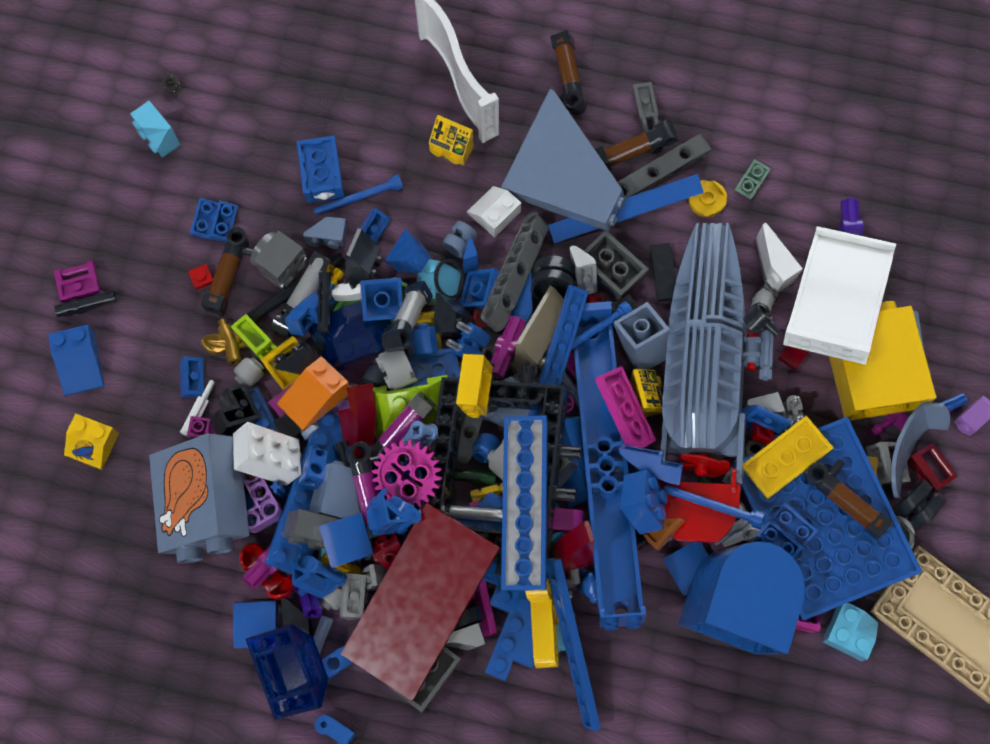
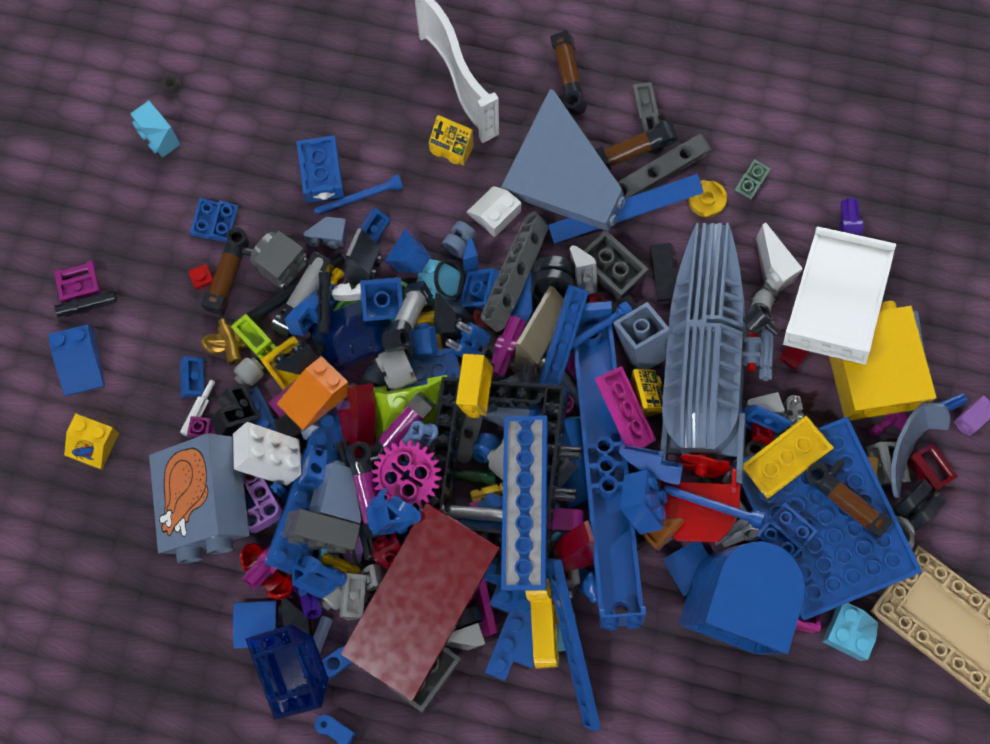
blue slope [319,513,373,568] -> none

